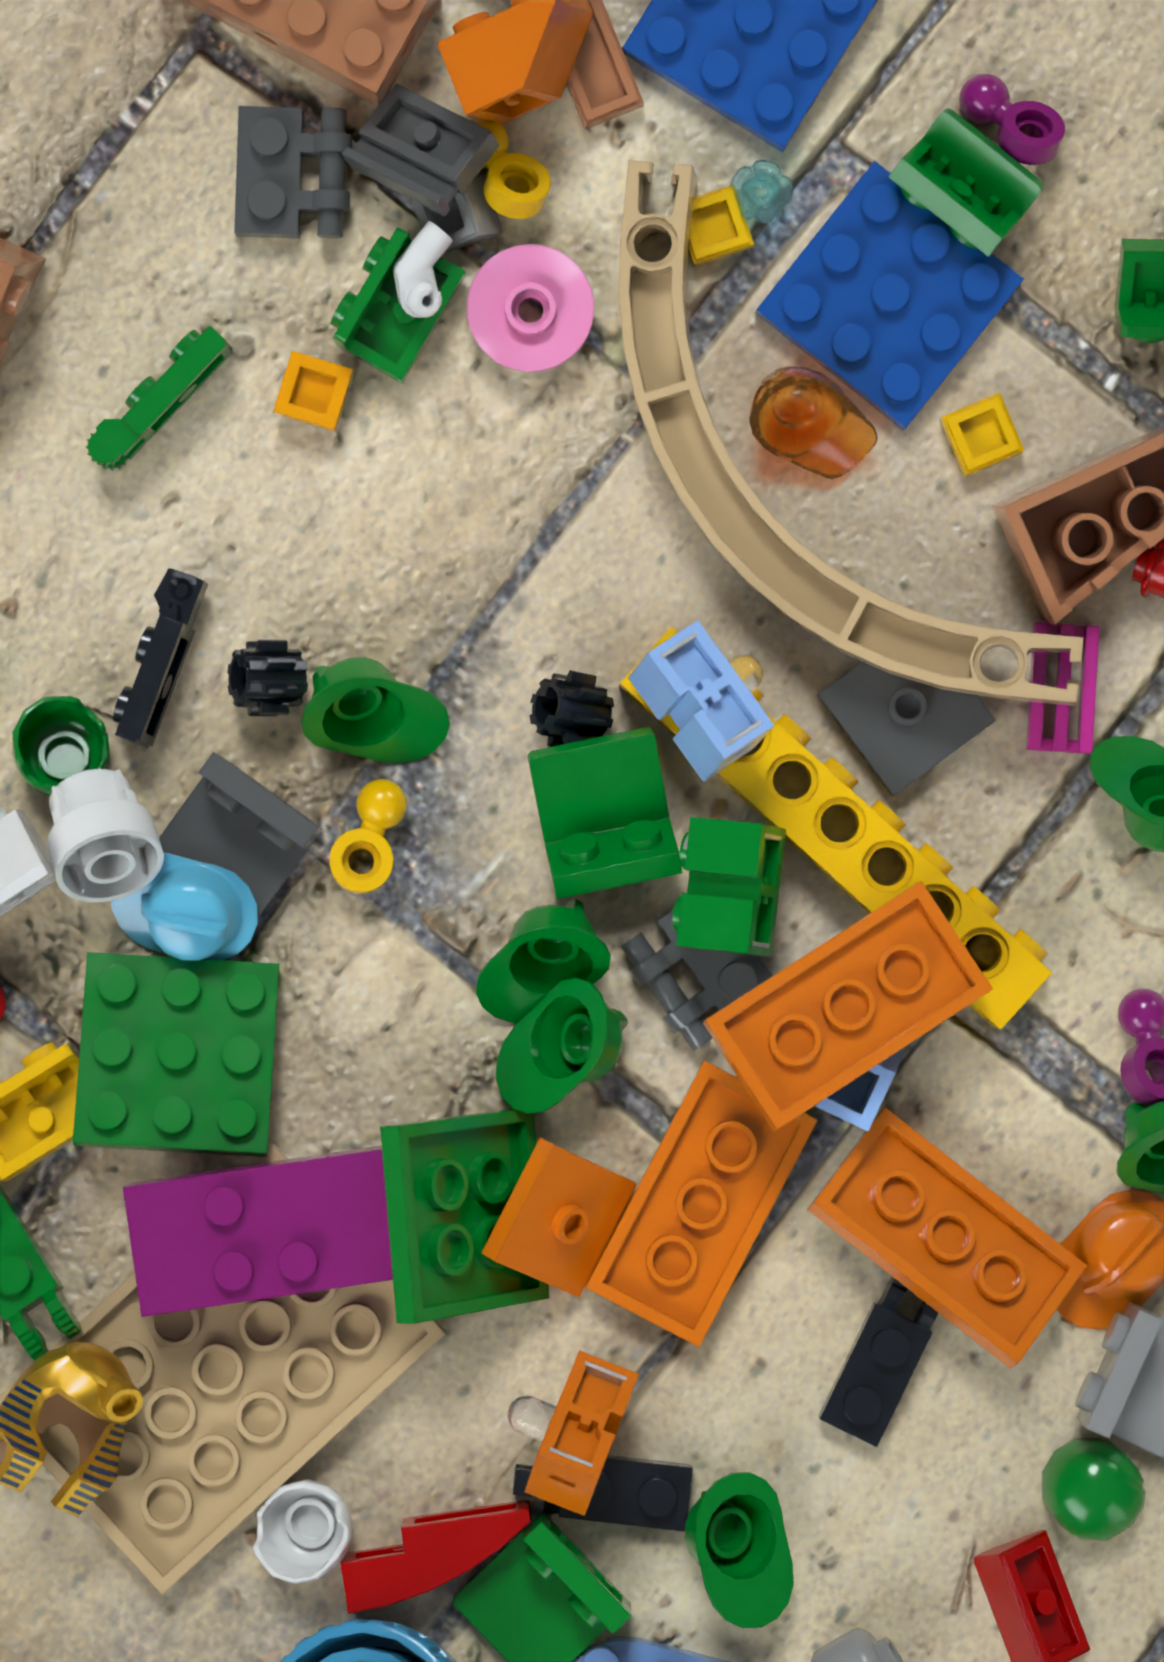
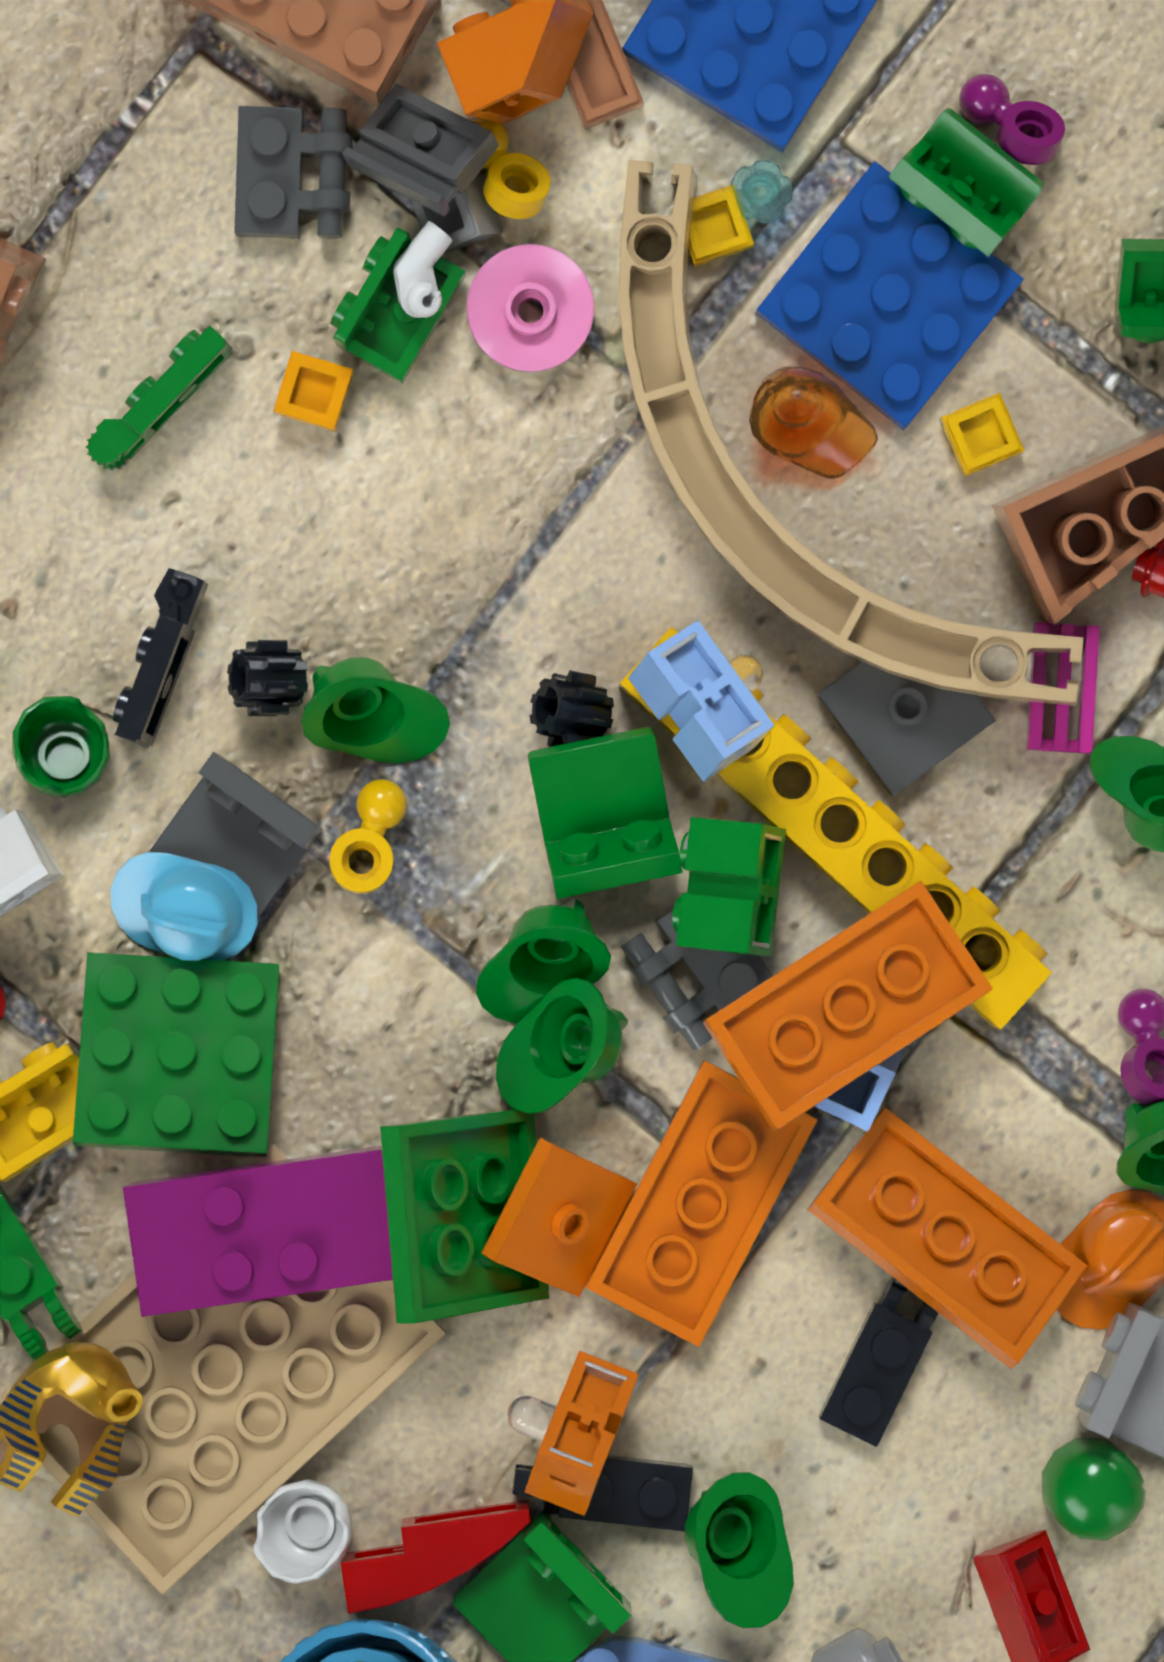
white piece [47,769,164,902] -> none

